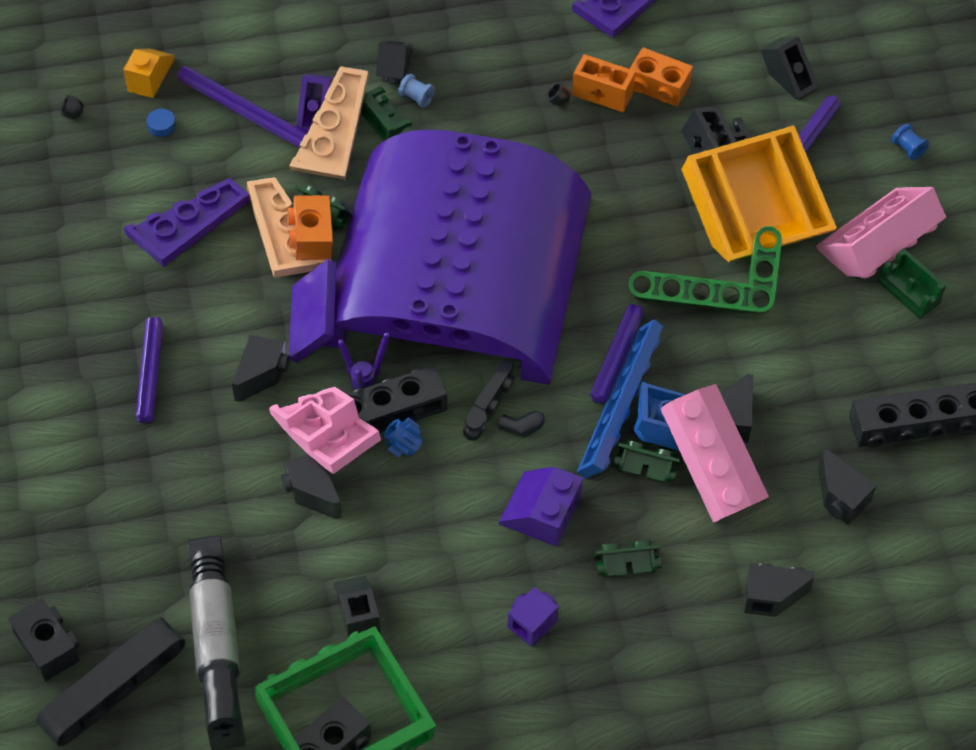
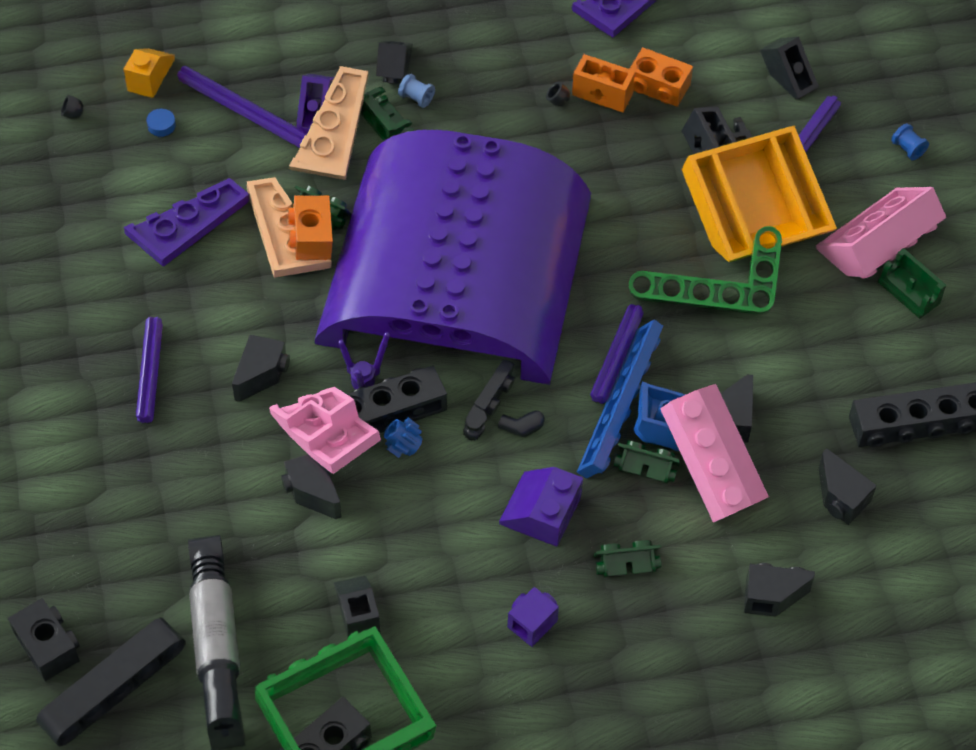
dark purple tile [289,259,336,363] -> none

